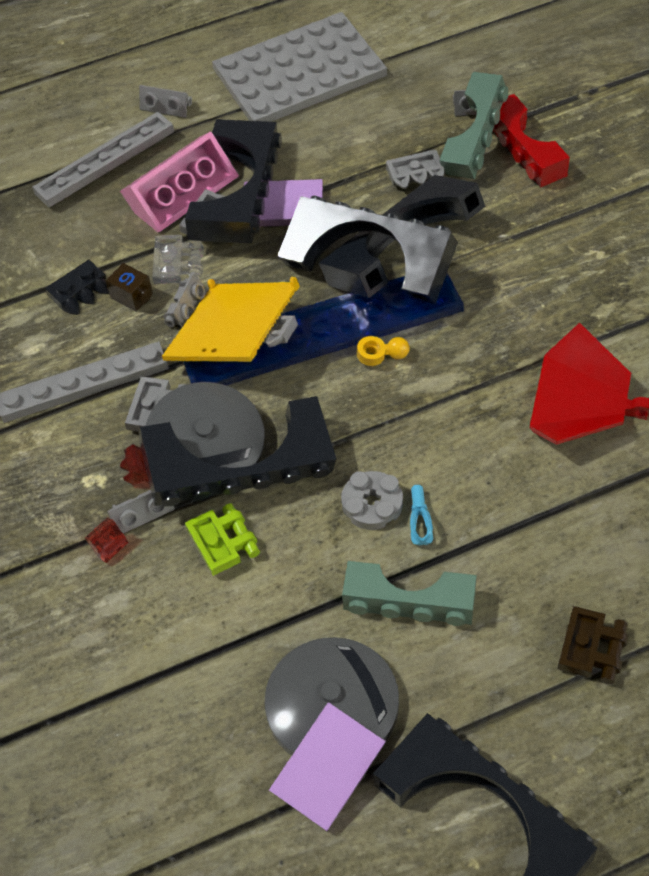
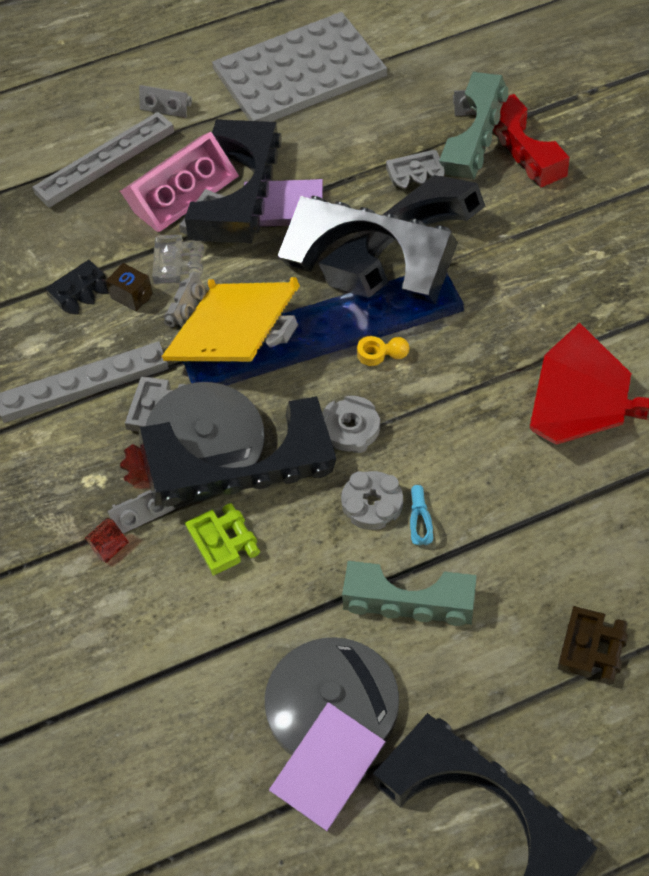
none -> light grey plate [322,396,380,453]

